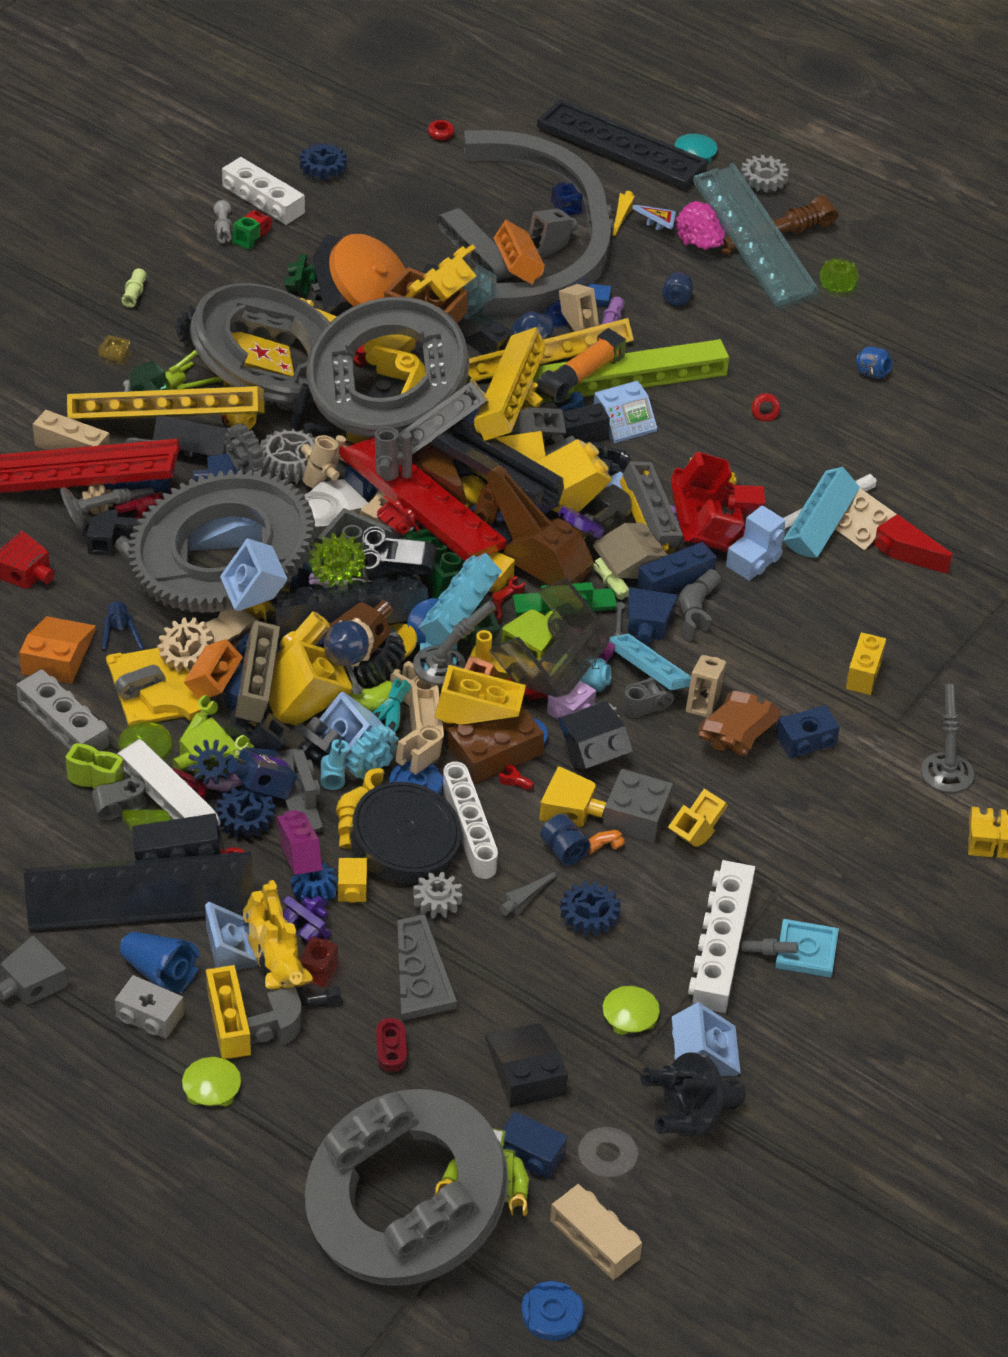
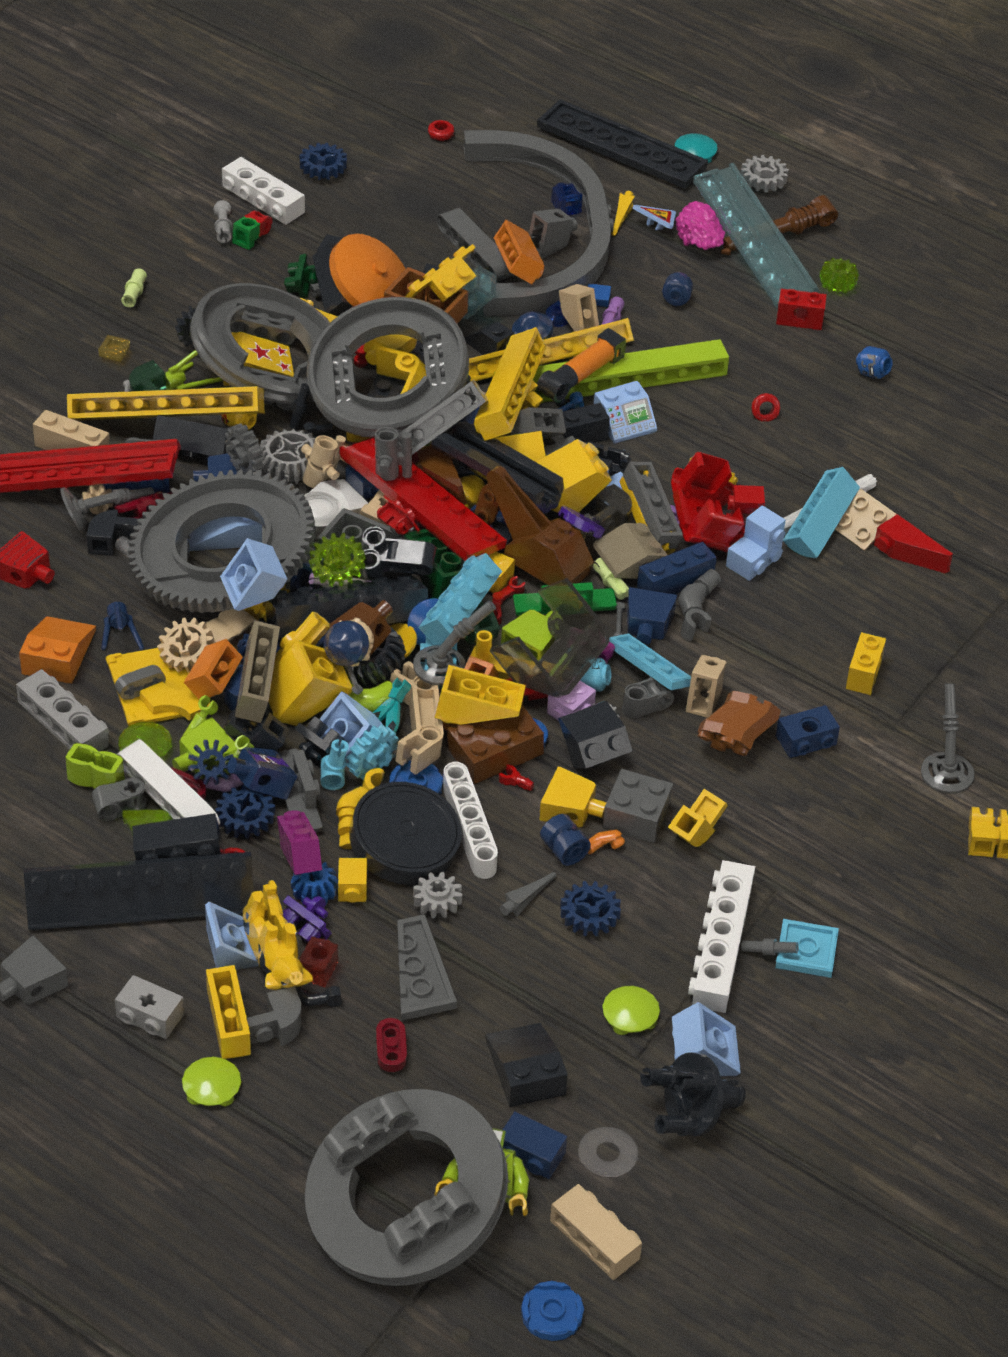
blue cone [120,931,200,994] -> none
none -> red brick [776,289,827,330]

